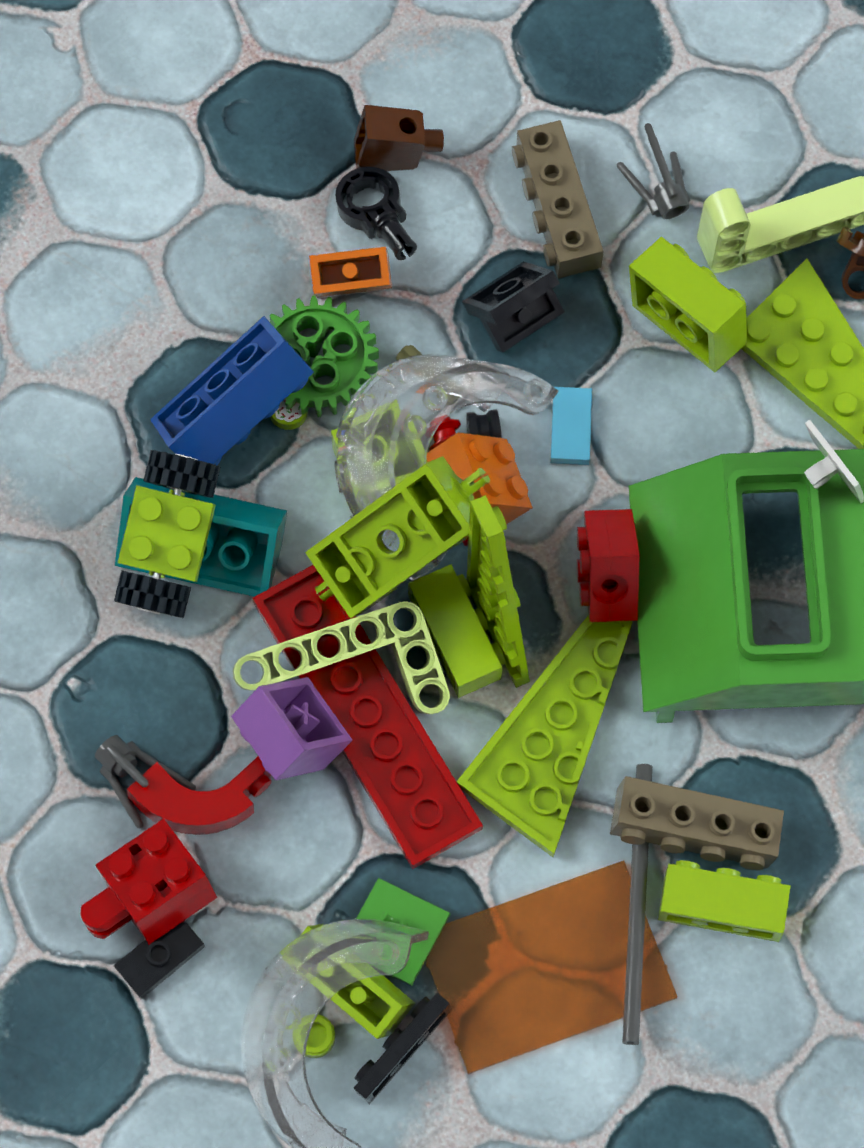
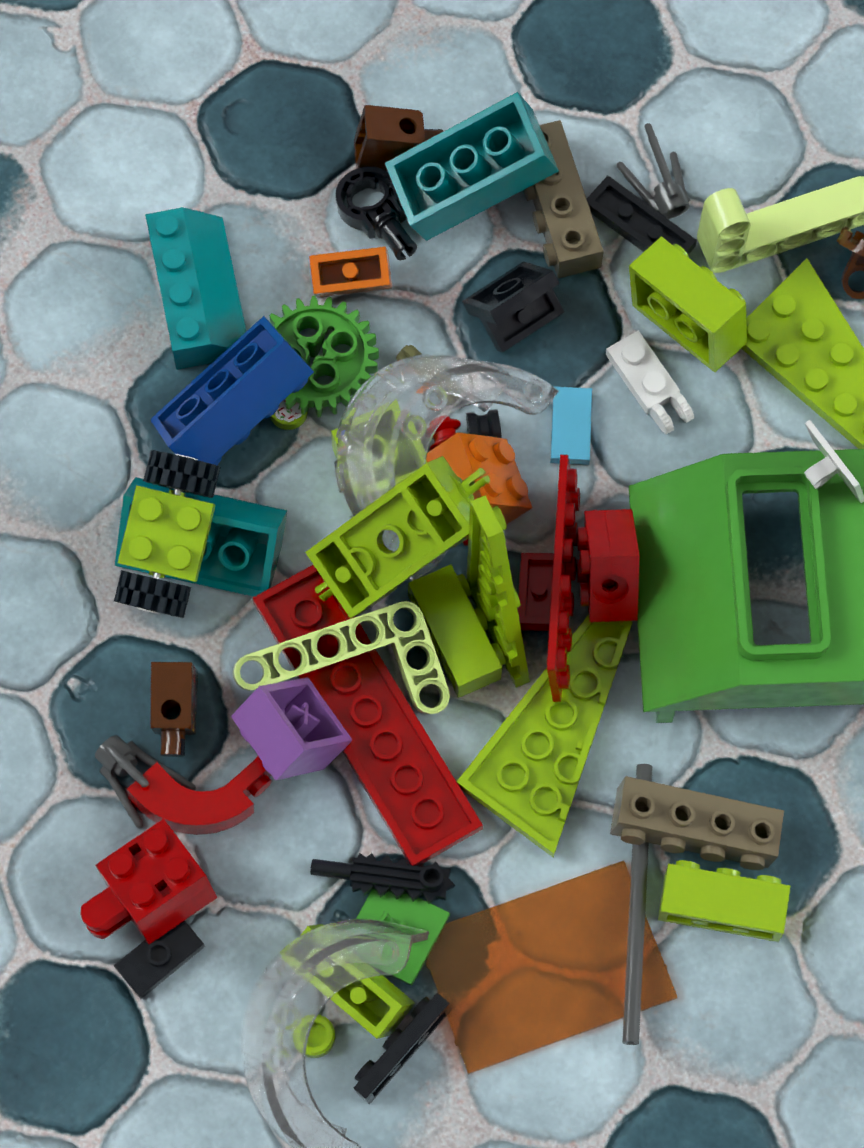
none -> teal slope [145,207,246,370]
none -> reddish brown torso [150,662,198,757]
none -> black piece [310,853,455,904]
none -> teal brick [385,92,559,241]
none -> red bracket [518,455,580,702]
none -> black plate [587,175,697,255]
none -> white hinge [606,330,694,434]

